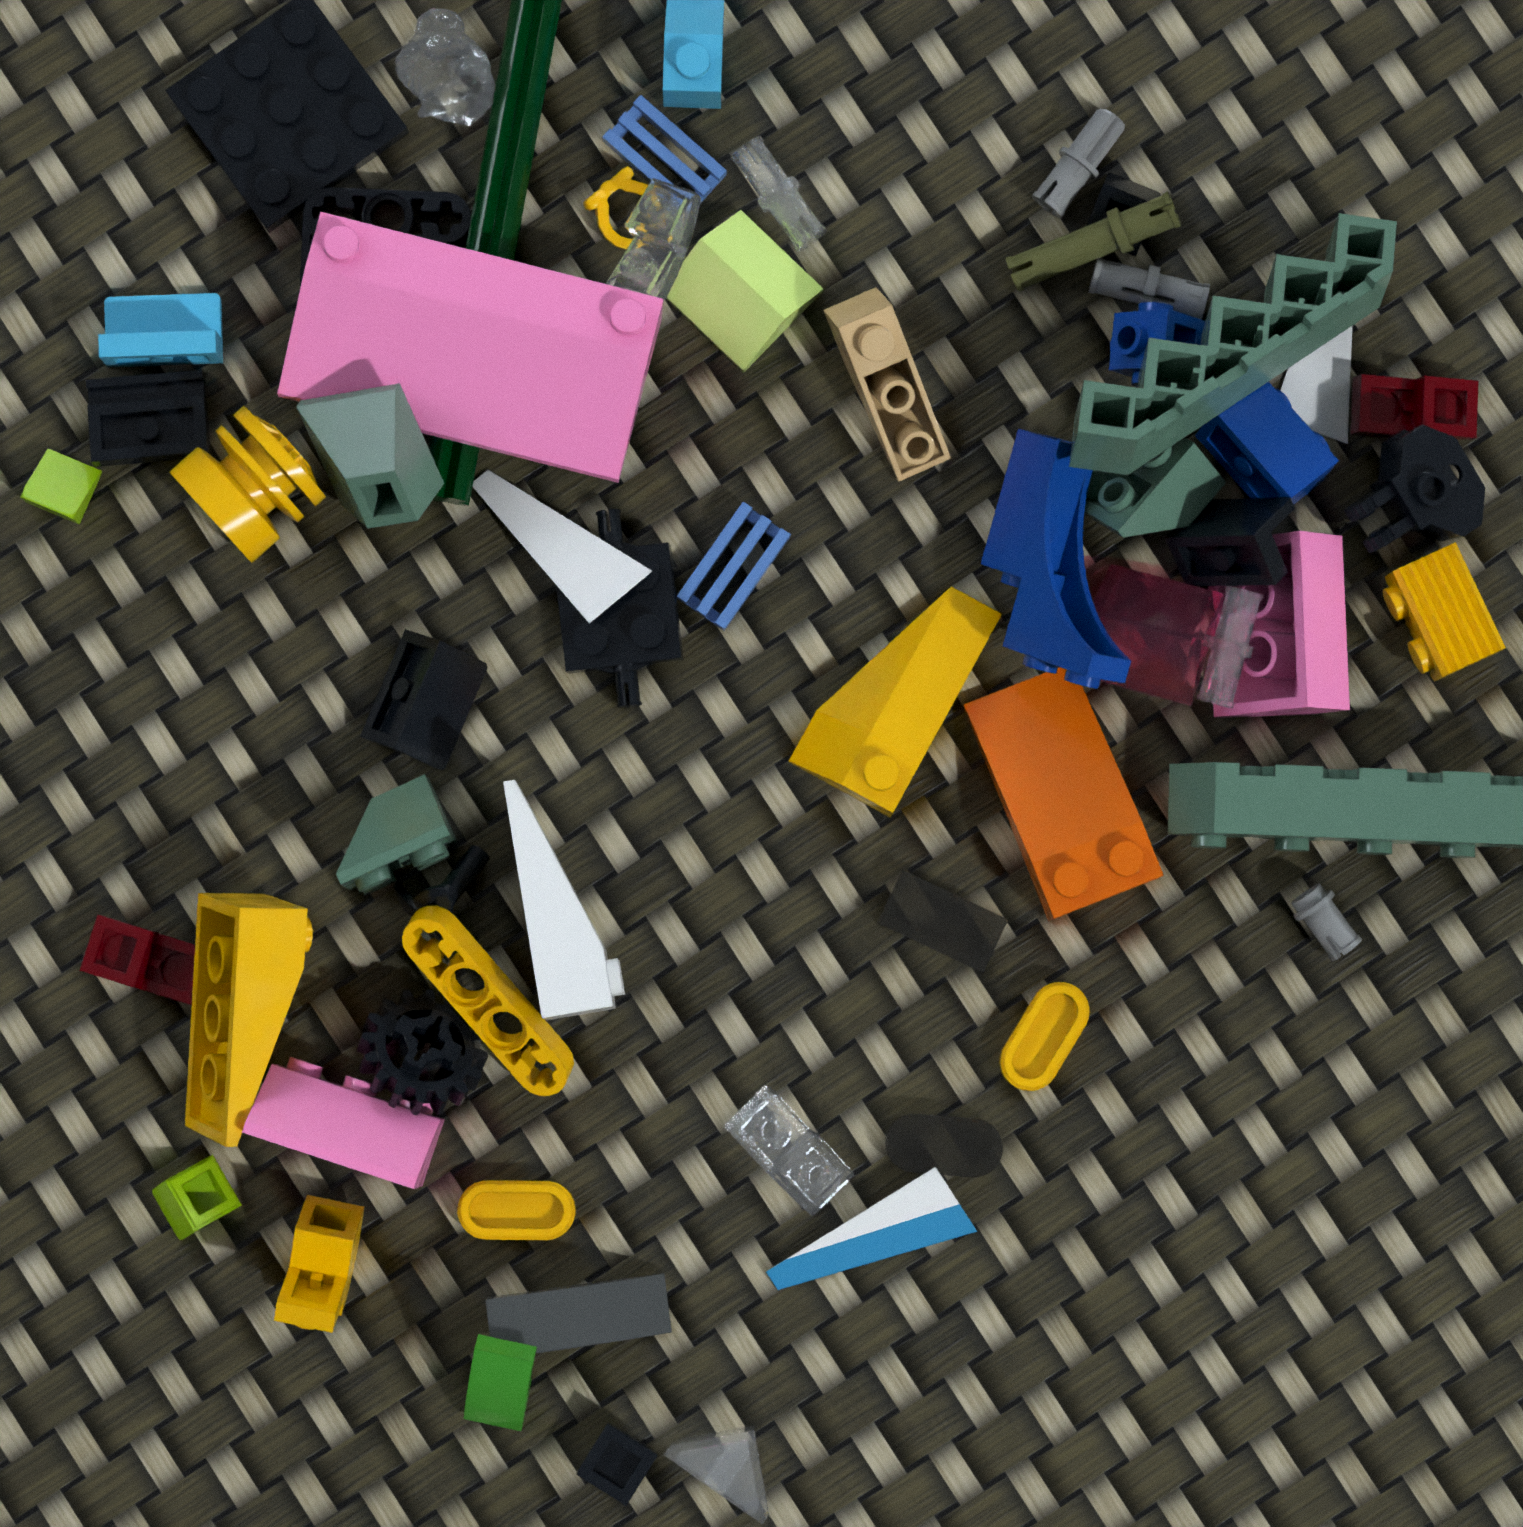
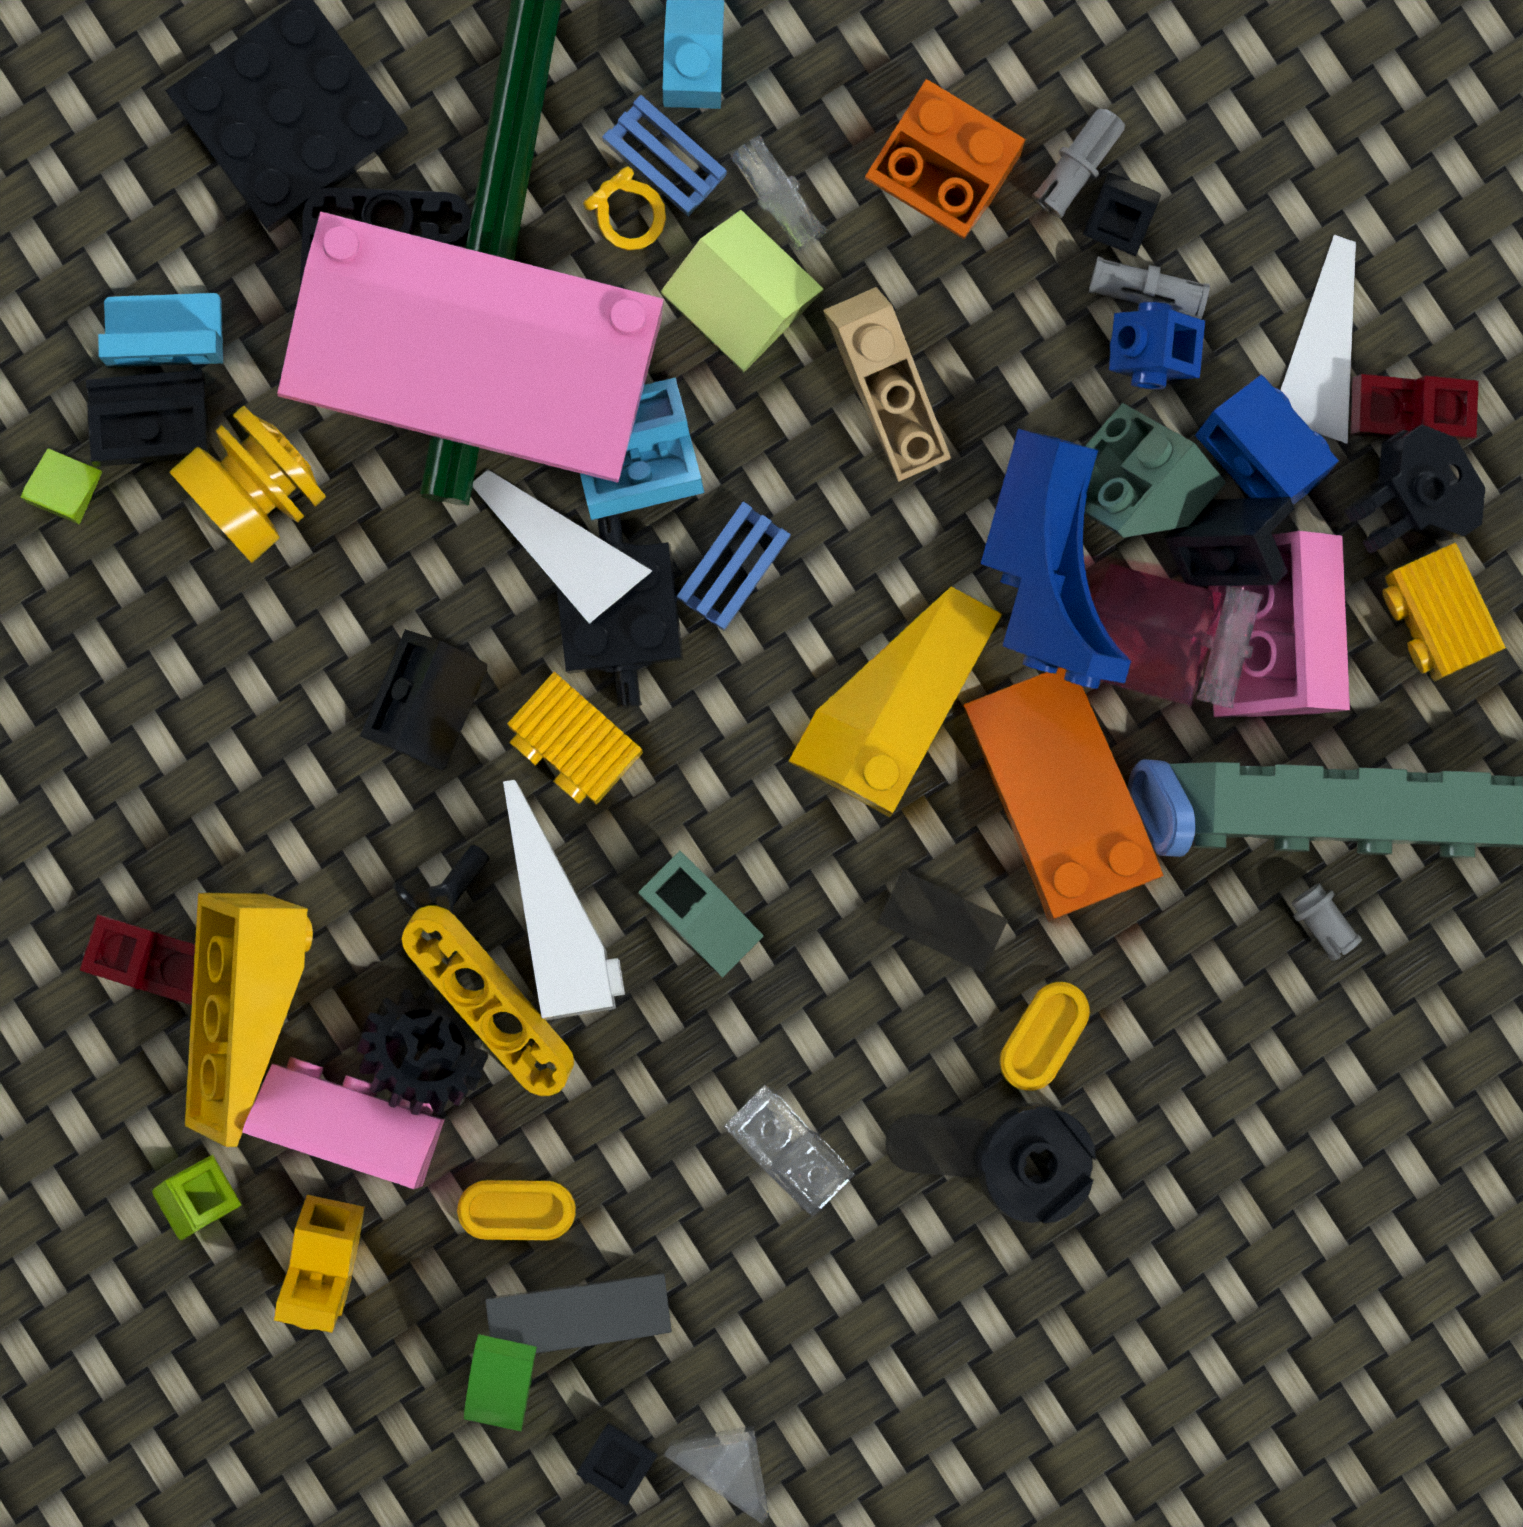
sand green slope [296,383,444,529] -> none
sand green slope [336,774,458,895] -> none
clear piece [395,8,495,126] -> none
clear slope [606,178,701,303] -> none
dark azure sticker [766,1167,977,1290] -> none
olive pin [1006,191,1181,292] -> none
sand green brick [1069,213,1397,475] -> none
none -> yellow brick [507,672,643,805]
none -> medium azure slope [580,377,704,520]
none -> sand green slope [638,851,764,978]
none -> orange slope [865,79,1026,239]
none -> black plate [974,1103,1096,1224]
none -> medium blue tile [1128,759,1195,857]

